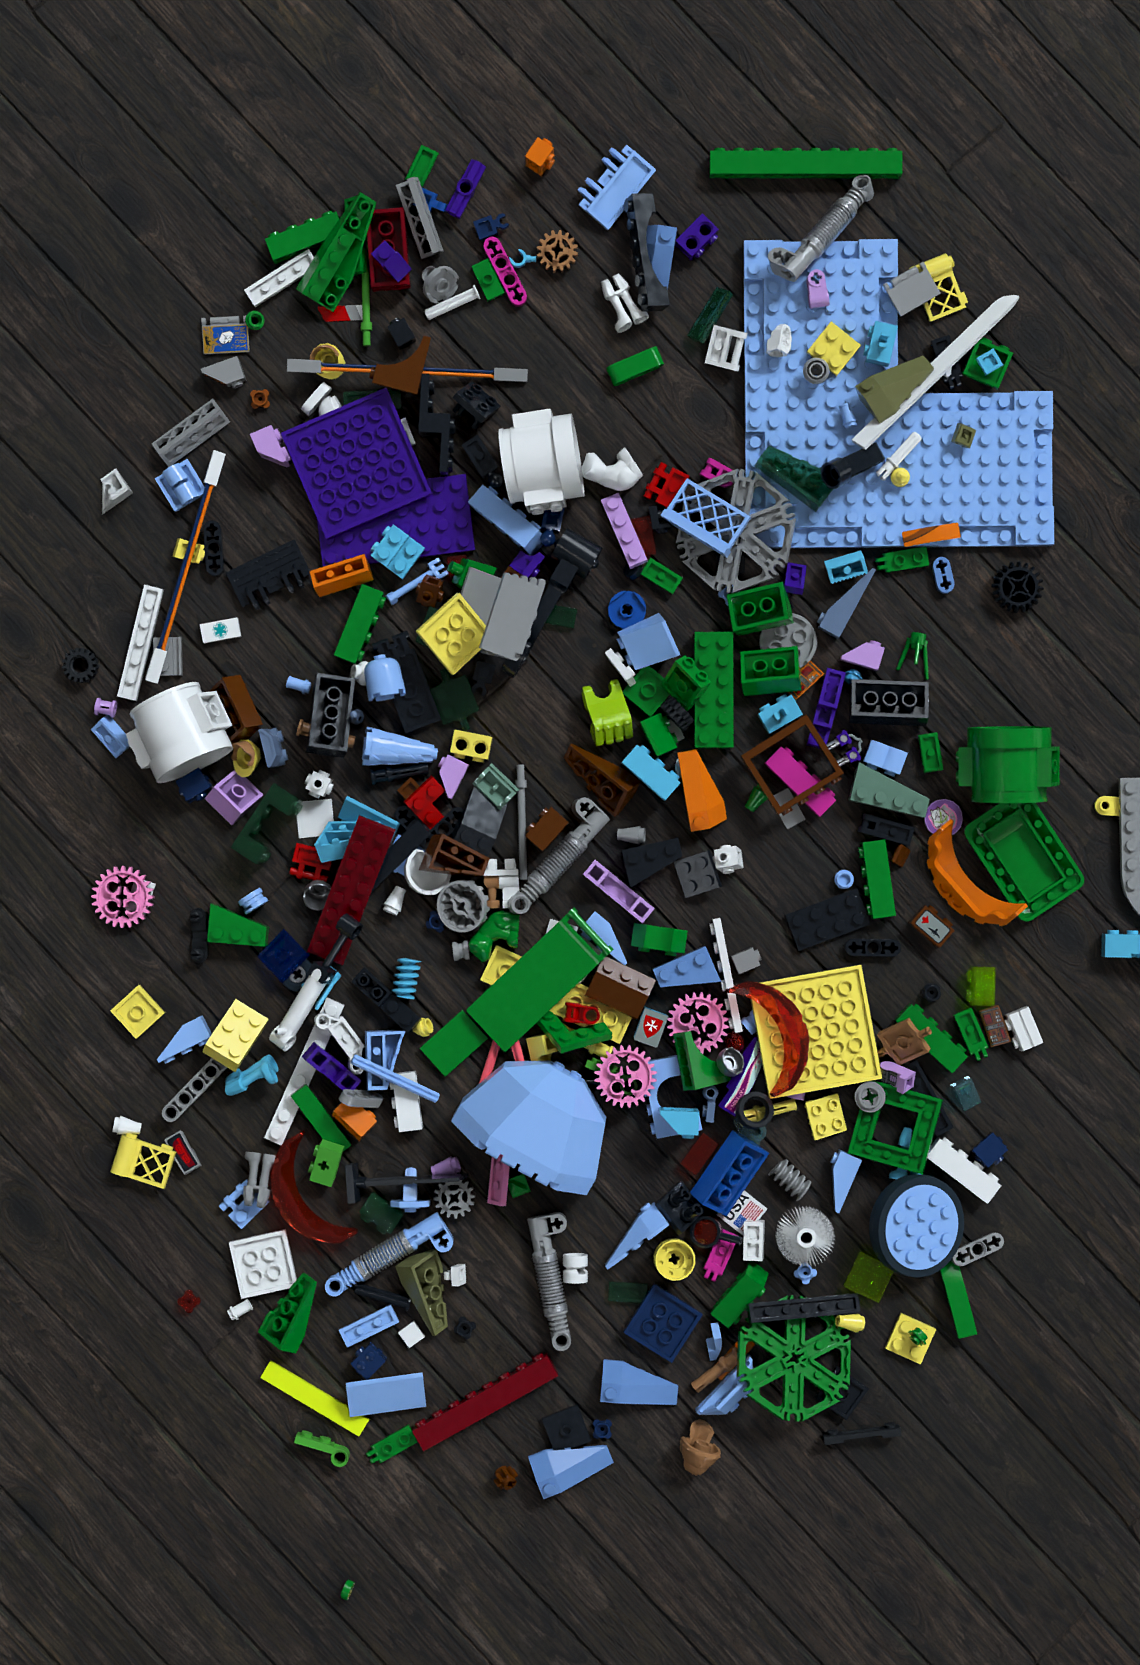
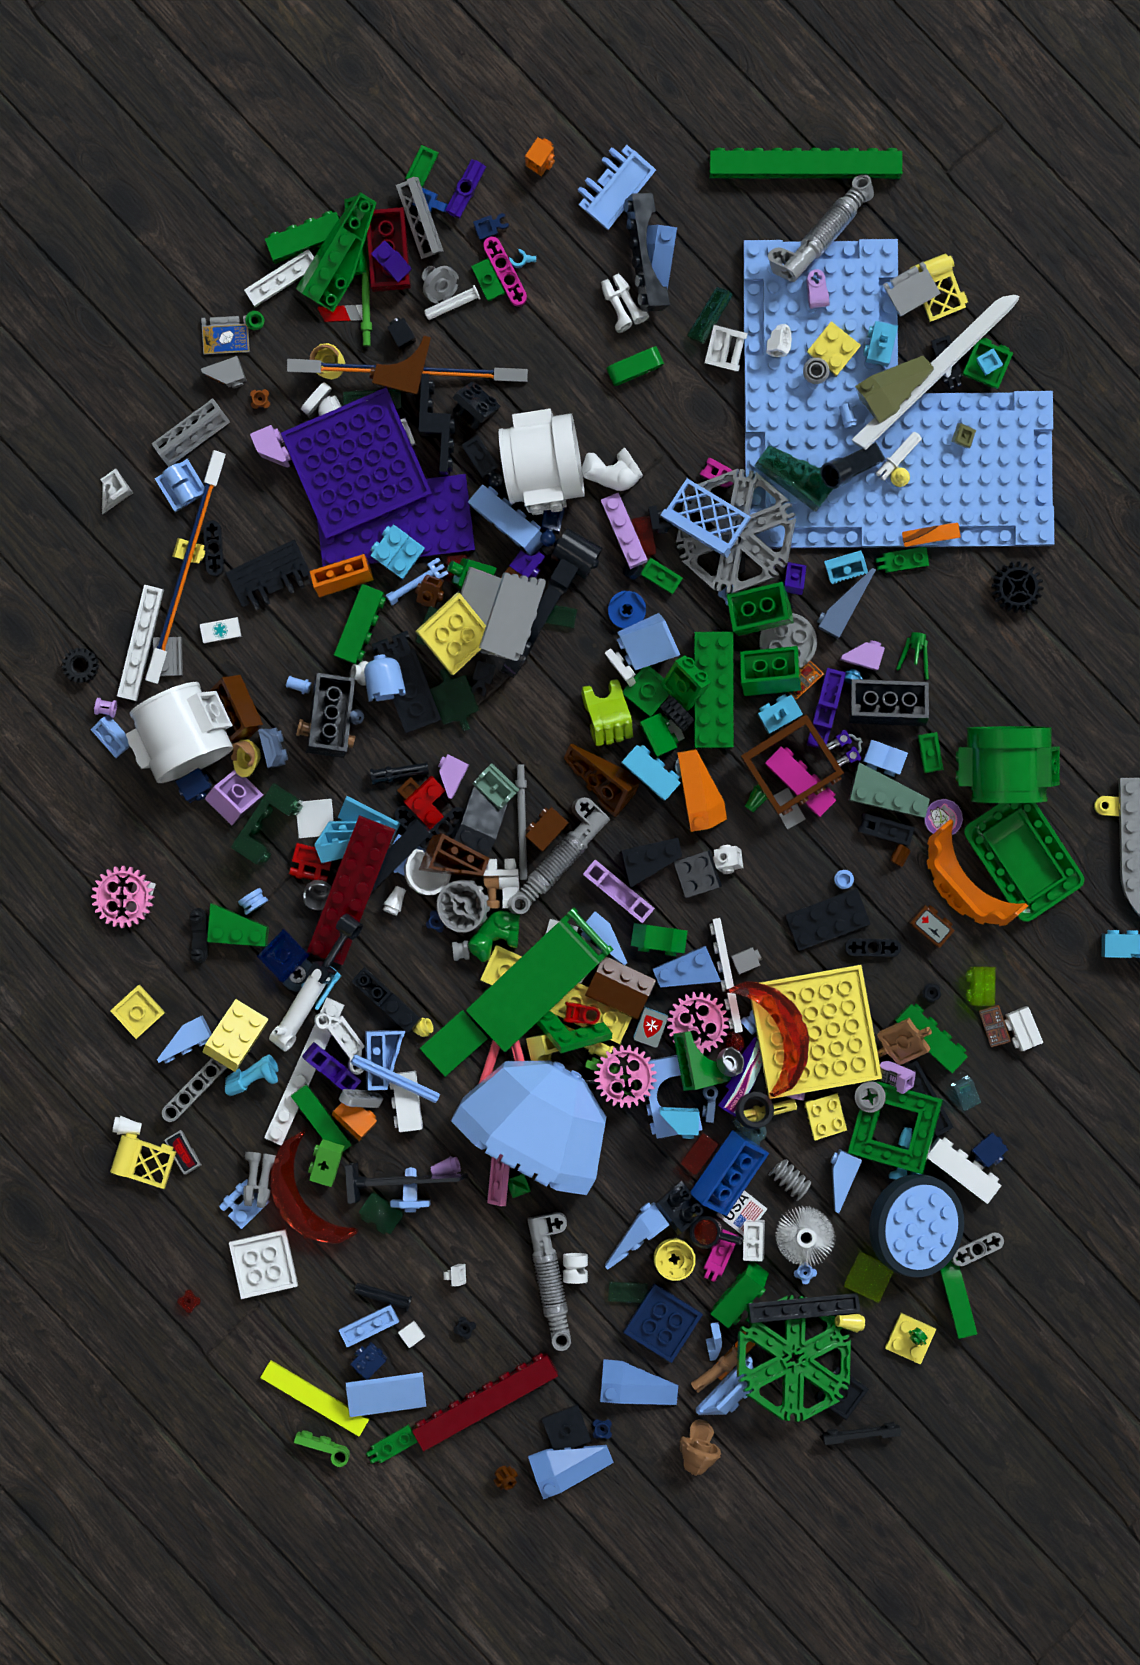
white pin [227,1299,253,1320] -> none
green wedge [258,1273,317,1354] -> none
white brick [304,770,334,799] -> none
light blue piece [325,1212,454,1296] -> none
green tile [340,1579,355,1600] -> none
light blue cone [362,727,438,766] -> none
medium azure piece [391,958,422,999] -> none
olive wedge [395,1249,448,1336] -> none
light grey gear [434,1180,476,1219] -> none
light yellow brick [450,730,493,763] -> none
medium nougat gear [537,230,578,273] -> none
light grey cone [617,826,646,845] -> none
red plate [644,462,690,509] -> none
dark purple brick [675,213,719,260] -> none
green brick [858,839,896,919] -> none
medium blue beam [932,557,954,594] -> none
green hinge [953,1007,989,1061] -> none

